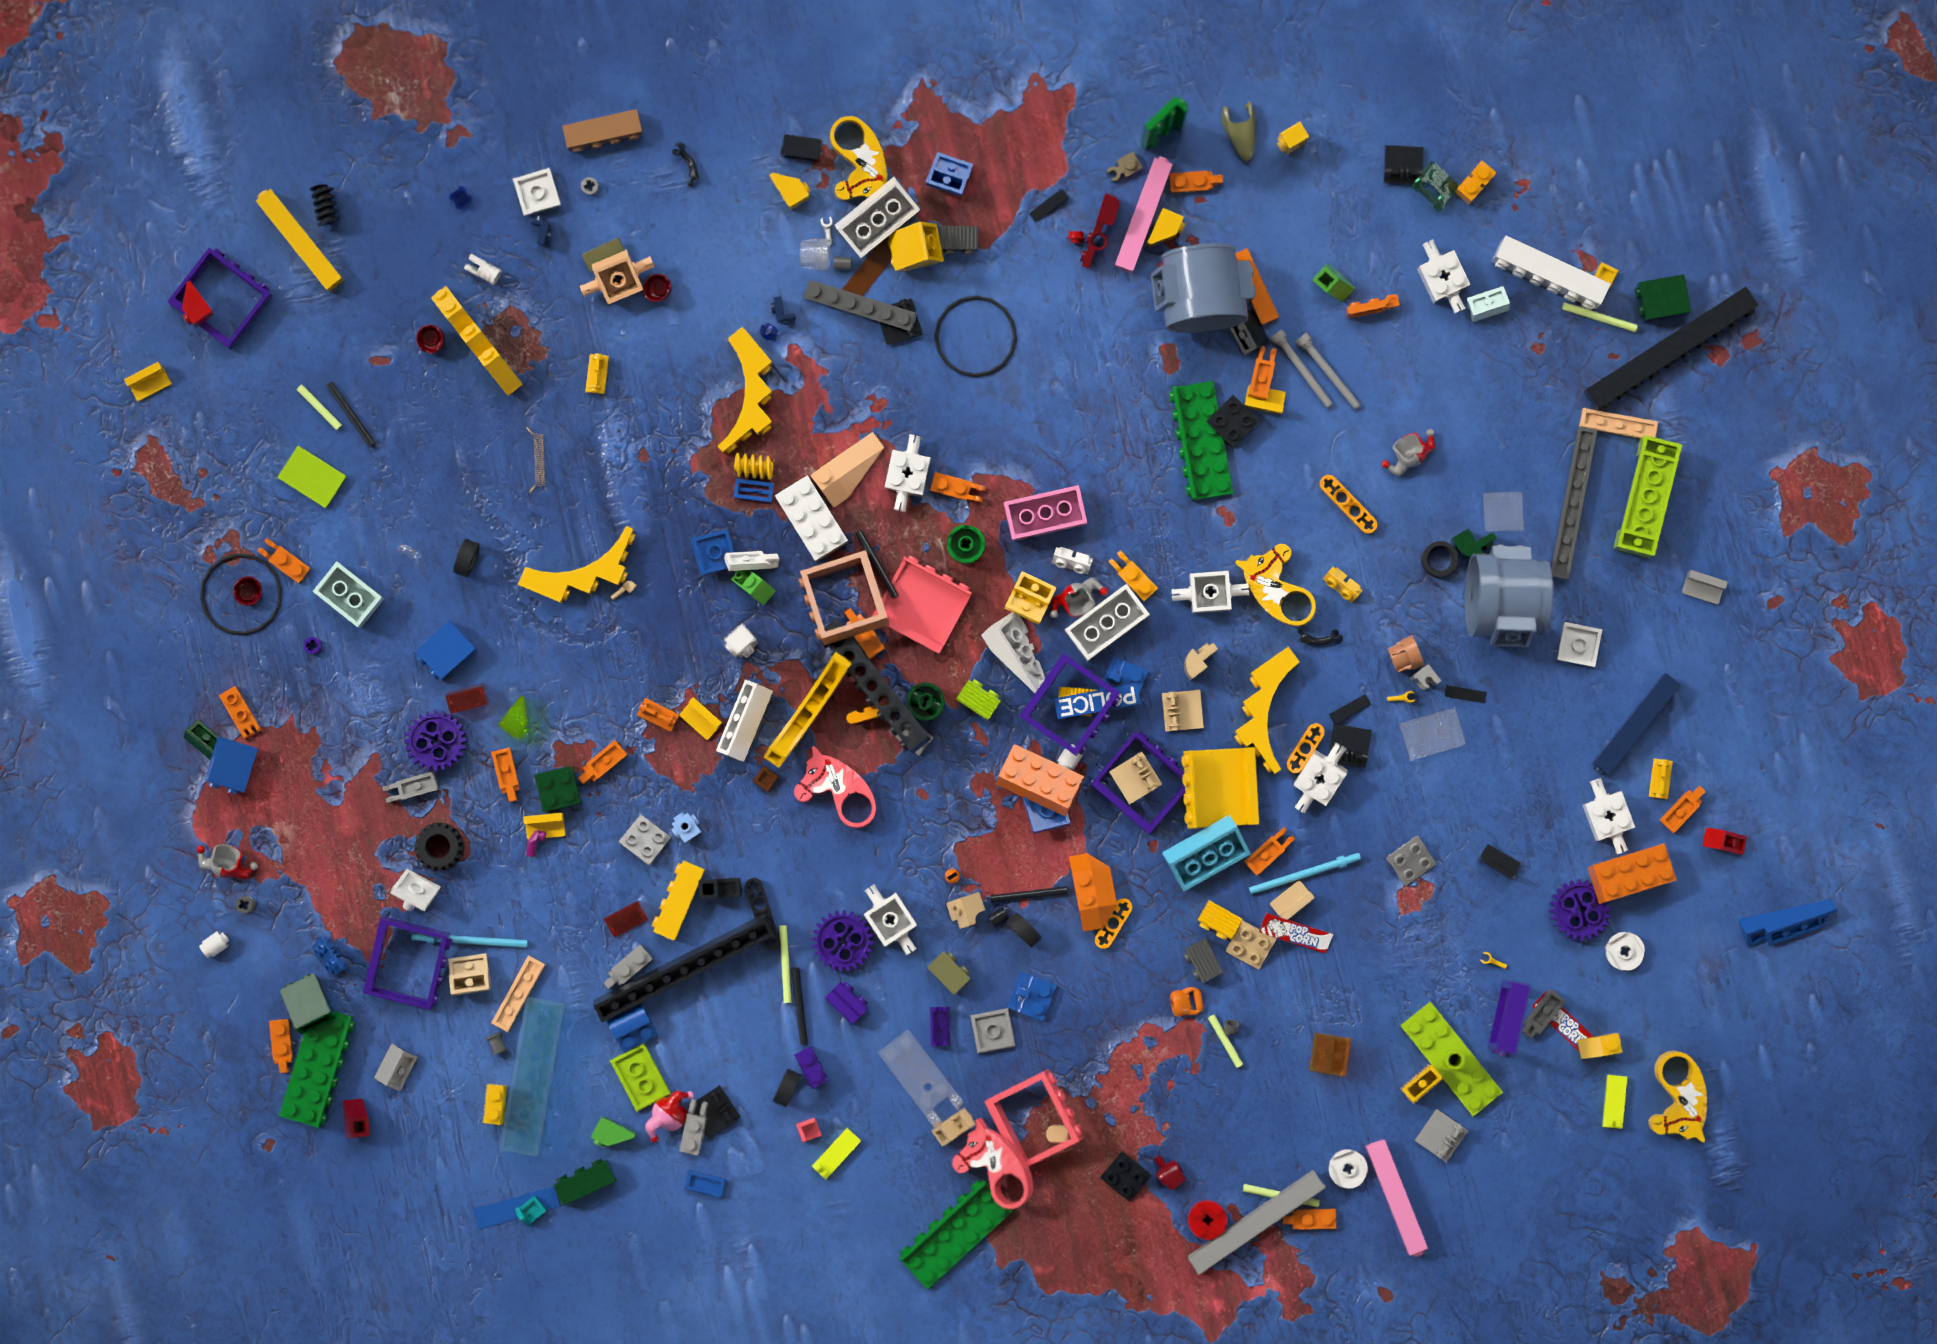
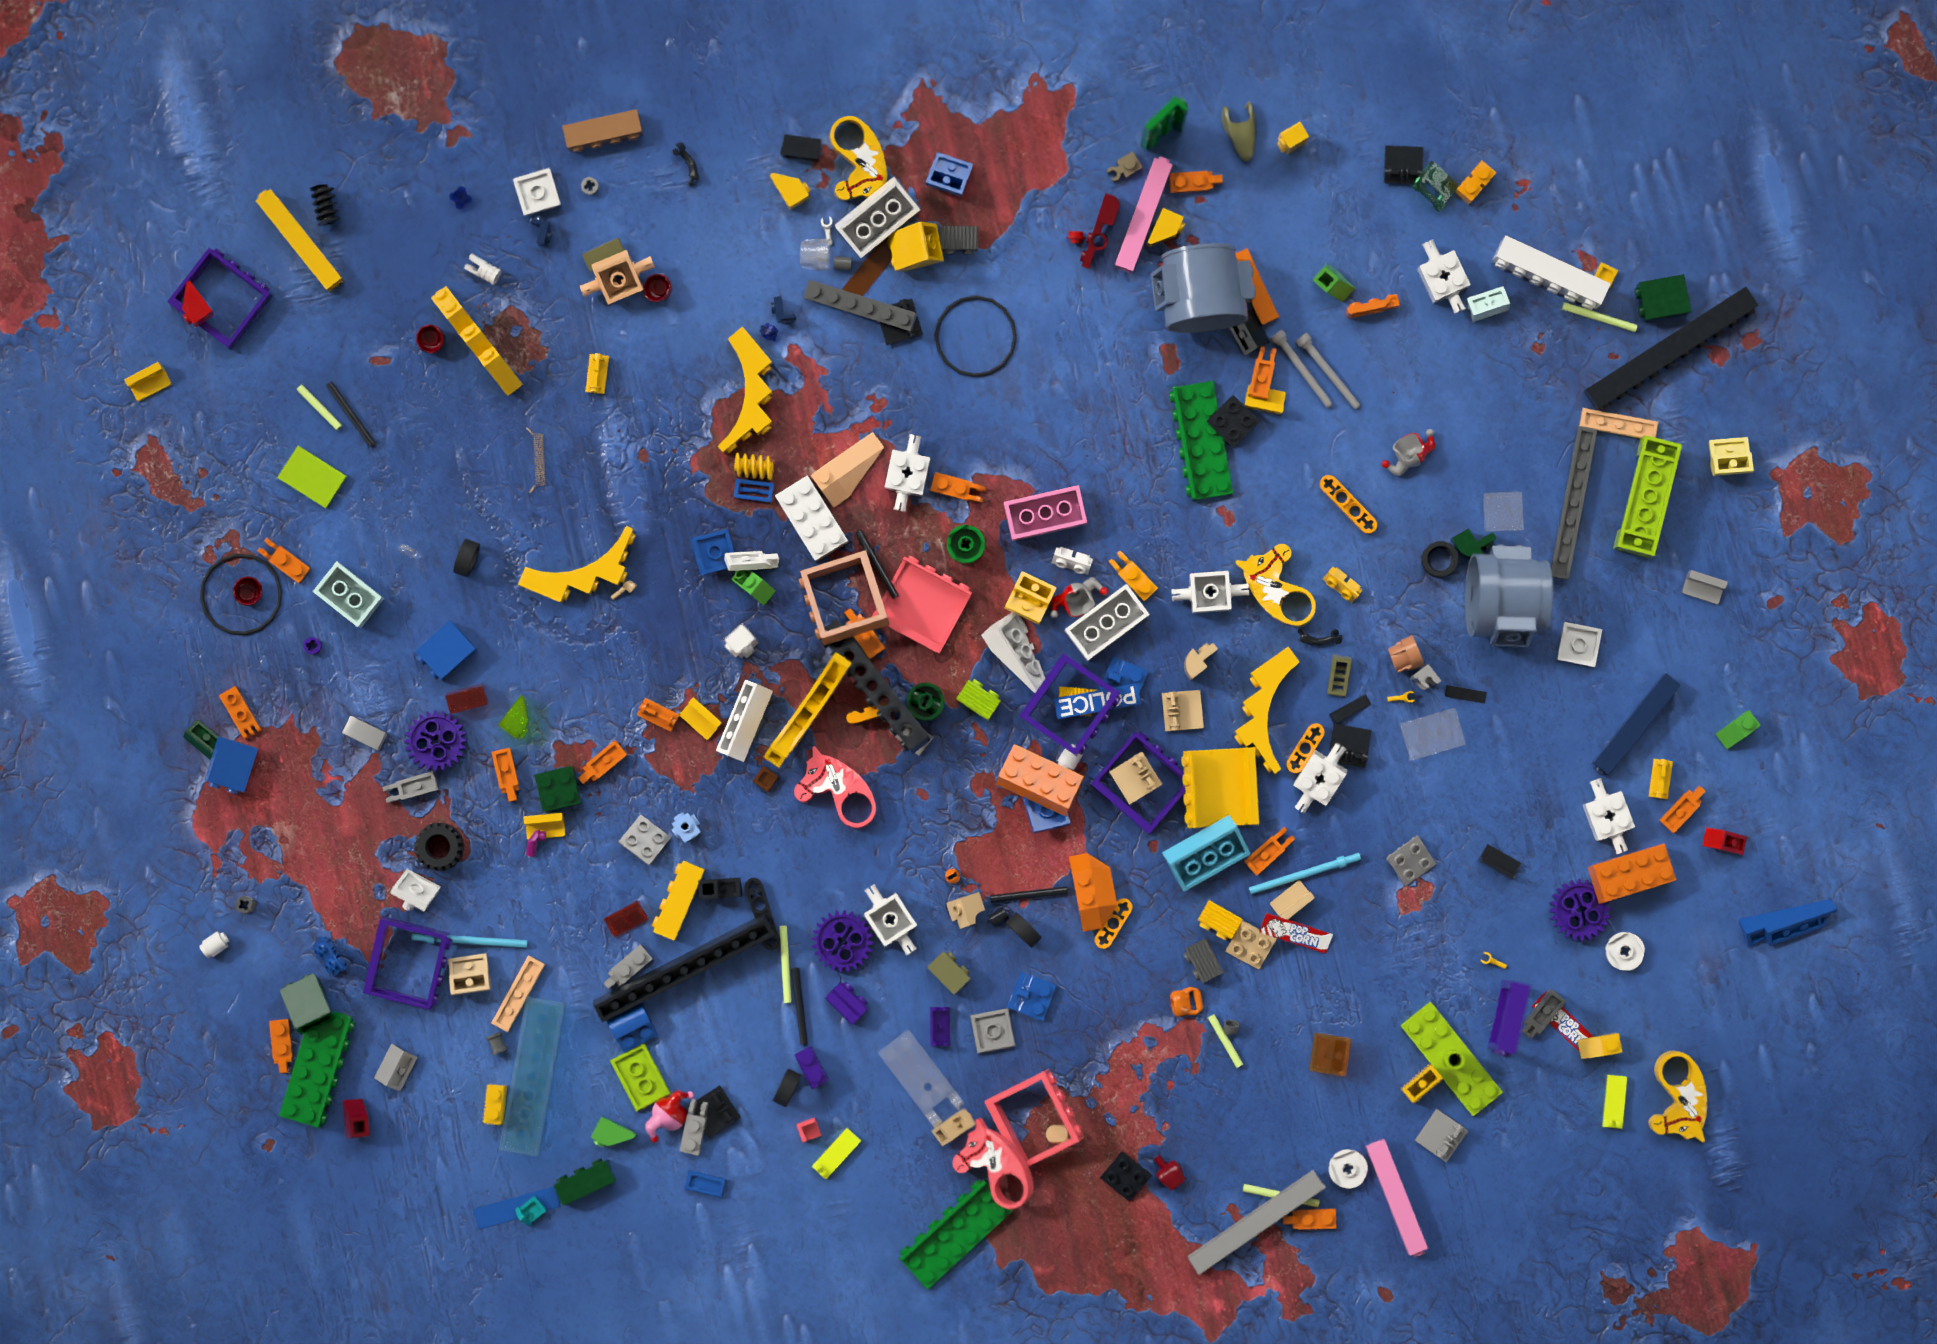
light grey piece [197,844,258,879] -> none
black piece [1029,189,1069,223] -> none
red brick [1187,1199,1227,1240] -> none
none -> light grey slope [342,716,387,751]
none -> olive slope [1327,654,1352,697]
none -> light yellow brick [1709,437,1754,476]
none -> bright green slope [1715,710,1761,749]

